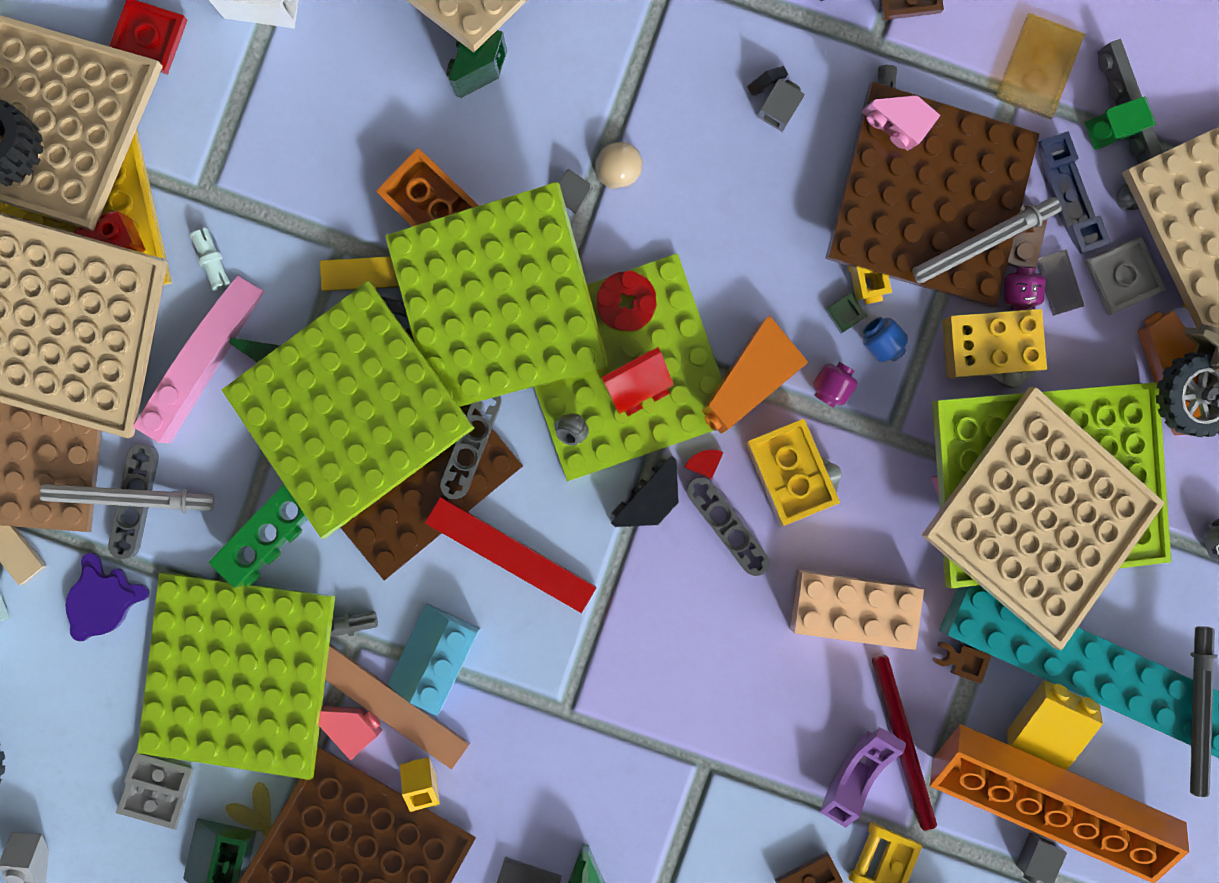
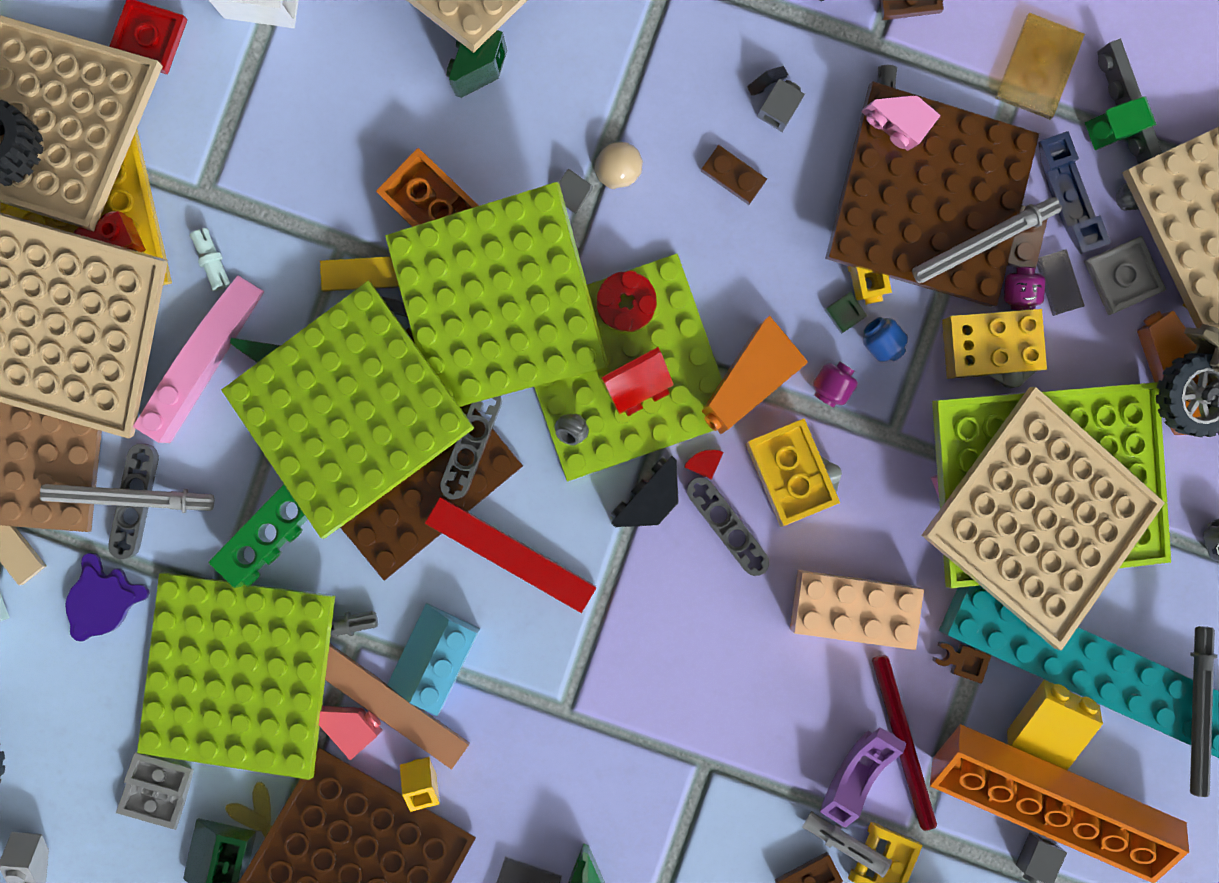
none -> reddish brown plate [701,145,767,205]
none -> light grey pin [802,811,892,878]

